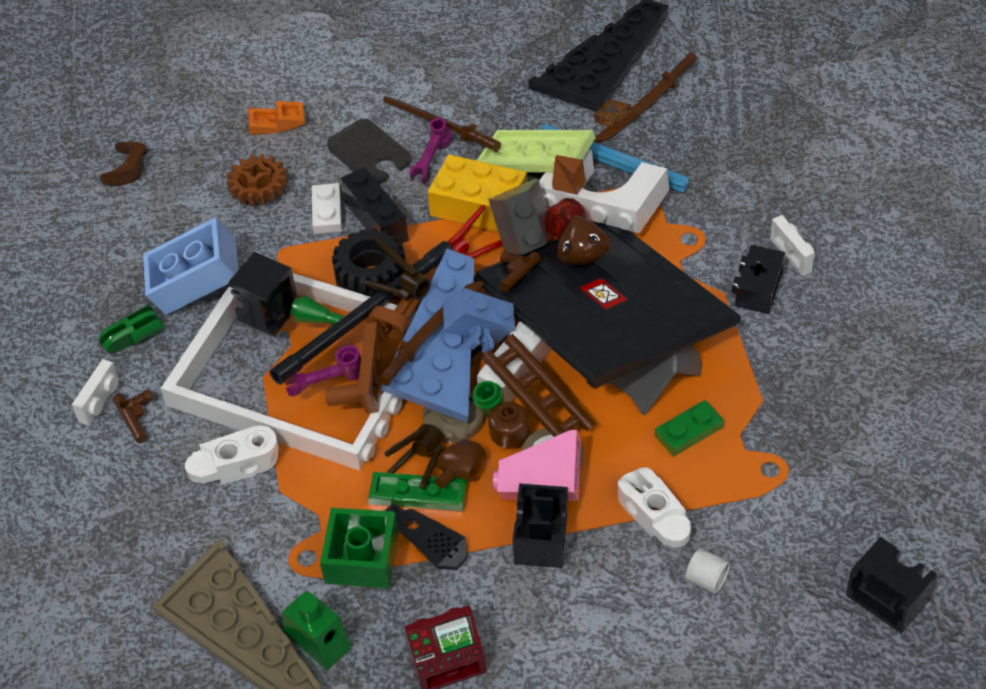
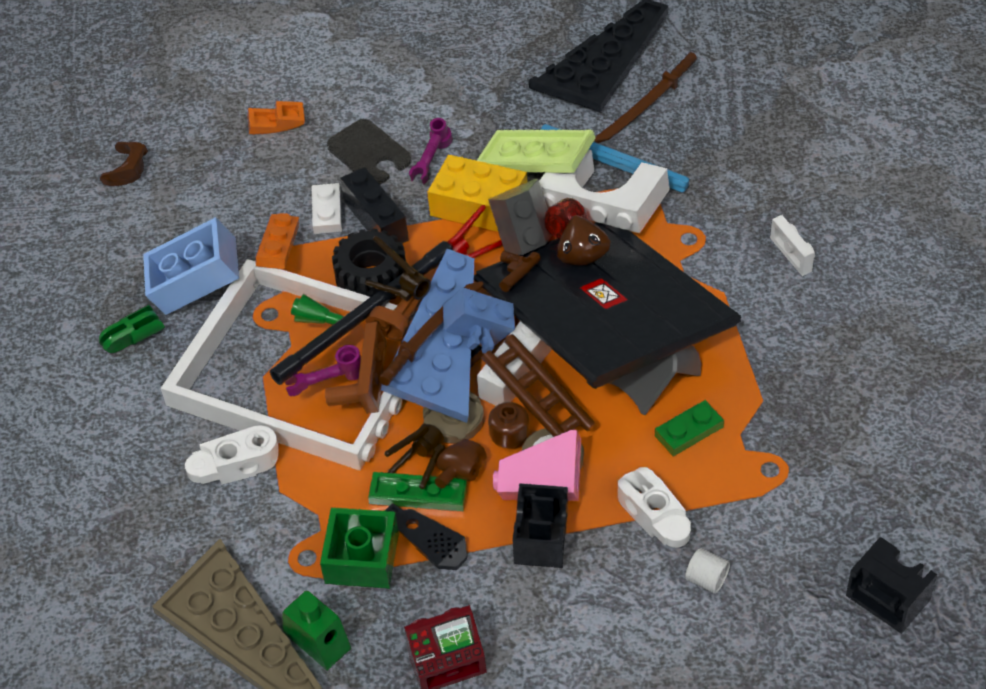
white plate [72,359,119,426] -> none
reddish brown hose [113,389,154,443] -> none
dark orange gear [226,154,287,207] -> none
black piece [228,252,298,337] -> none
reddish brown sword [383,96,501,152] -> none
green cone [473,381,504,418] -> none
dark orange slope [552,155,586,195] -> none
clear orange tile [594,99,633,128] -> none
black brick [731,245,785,314] -> none
none -> orange plate [256,213,299,270]

